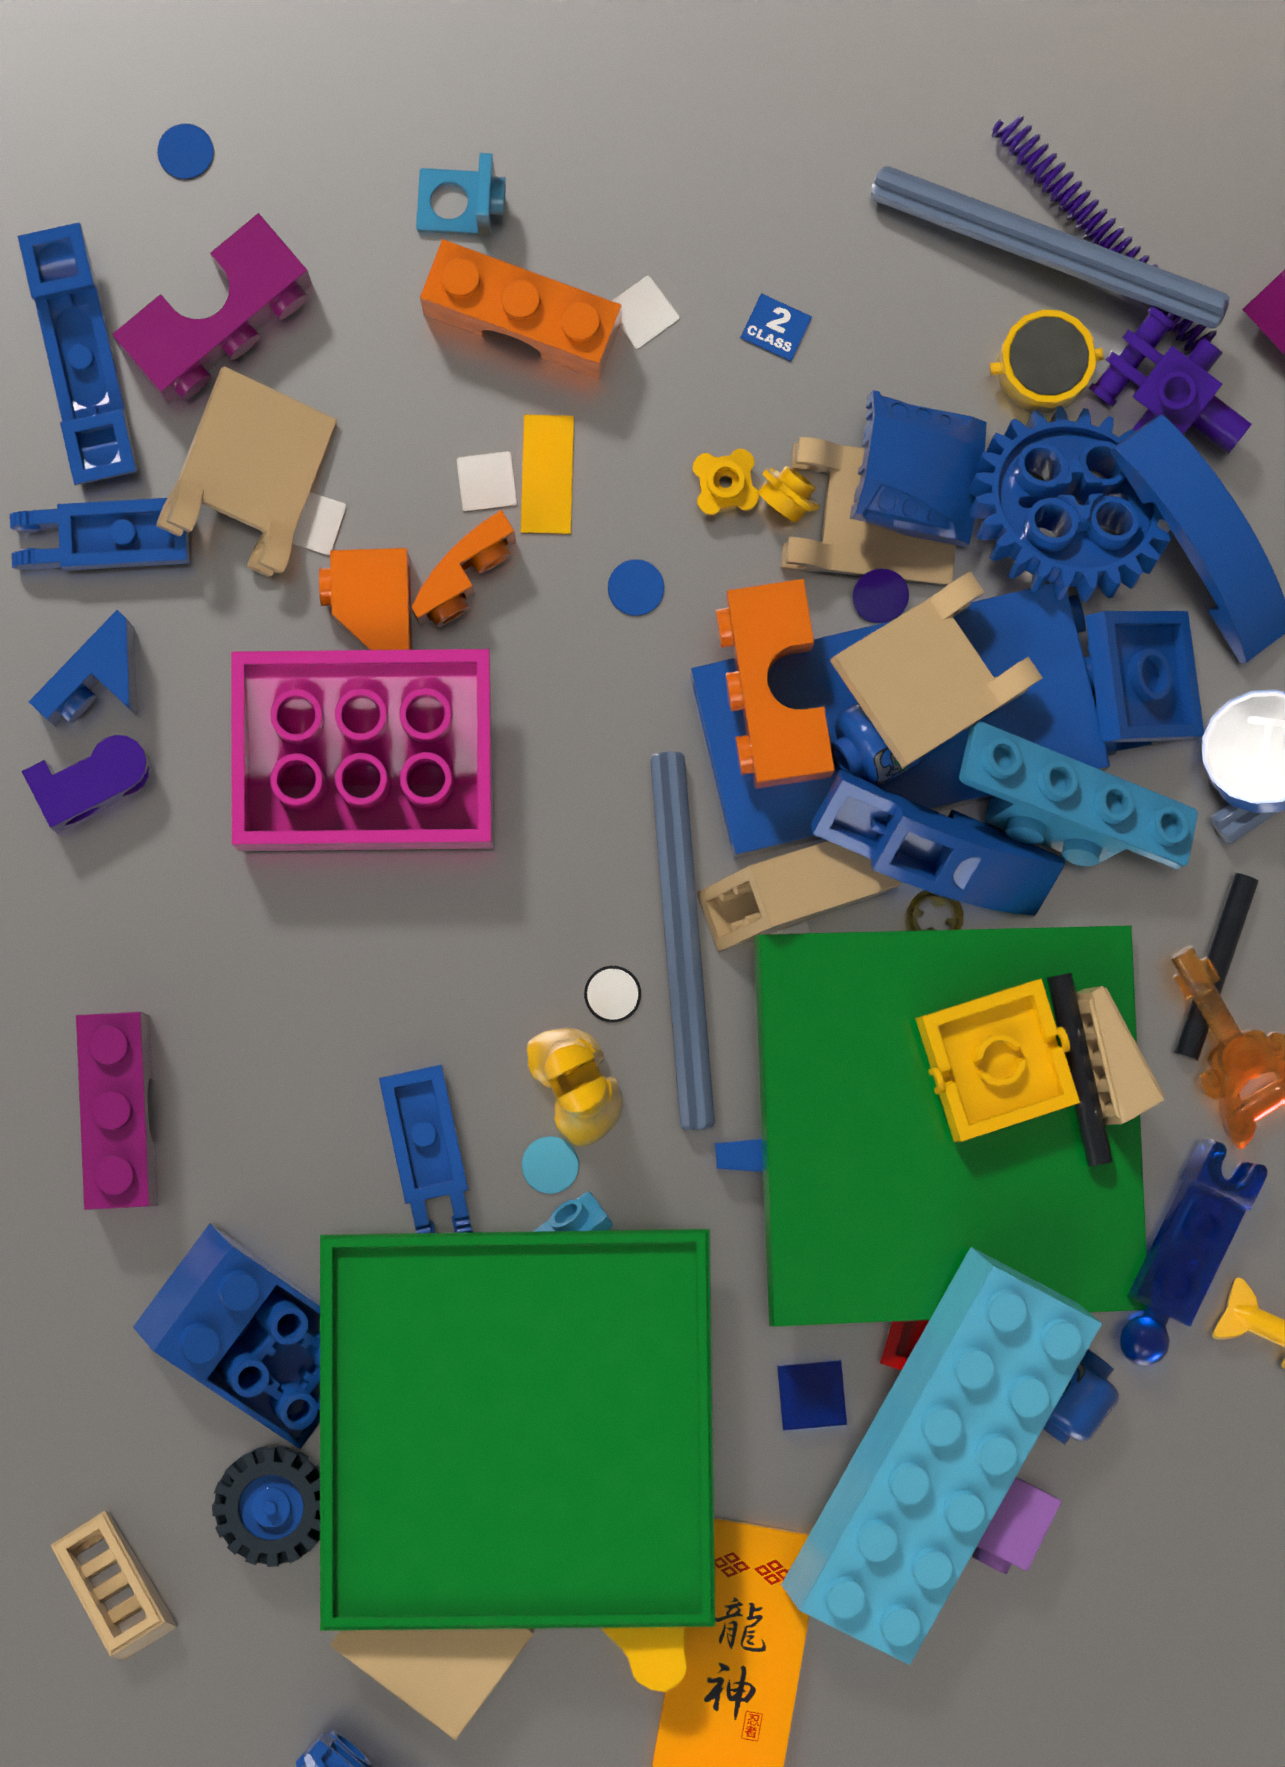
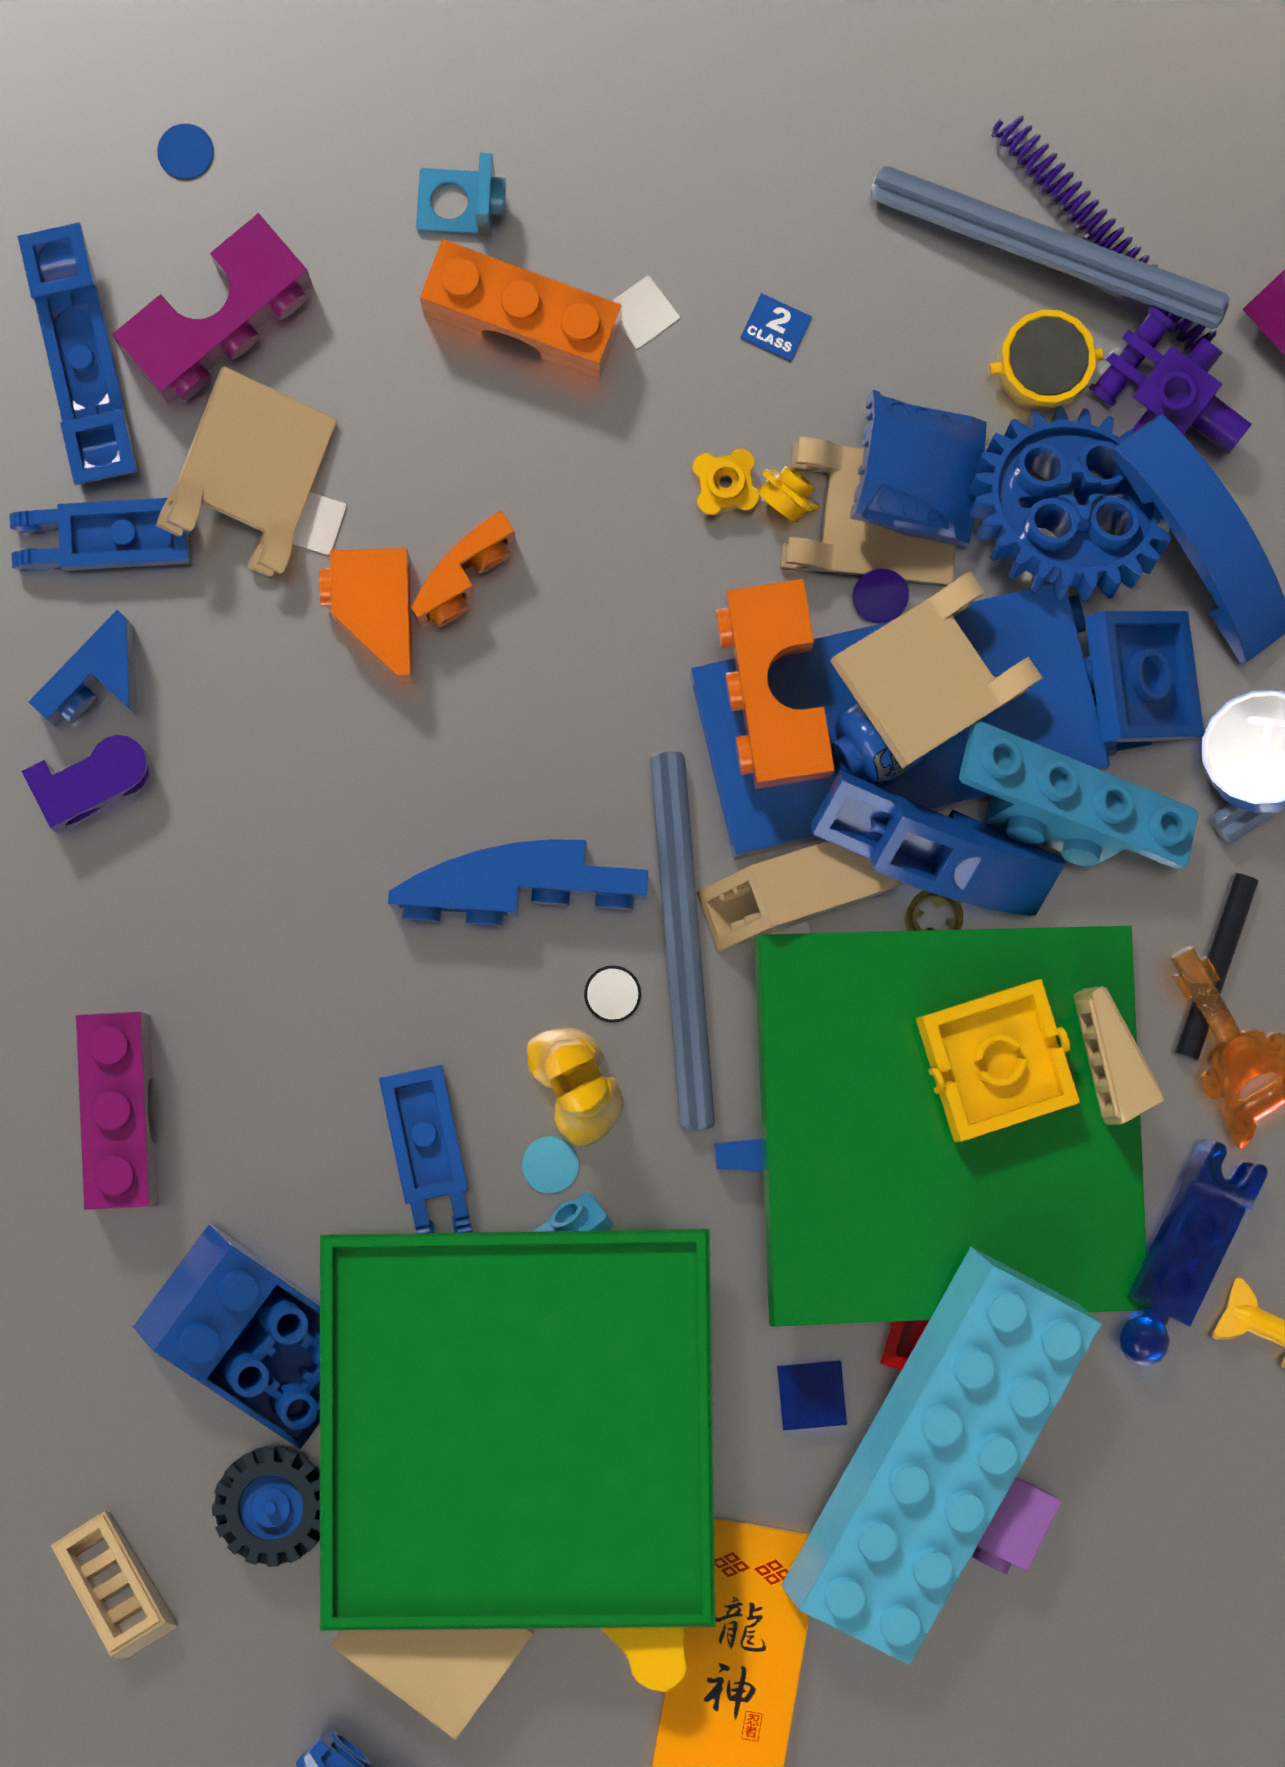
dark pink slope [231,649,493,851] -> none
white sticker [456,451,517,511] -> none
yellow sticker [520,414,574,534] -> none
blue sticker [608,559,664,616] -> none
blue head [1043,1349,1119,1445] -> none
black bar [1046,972,1113,1167] -> none
none -> blue slope [388,839,648,927]

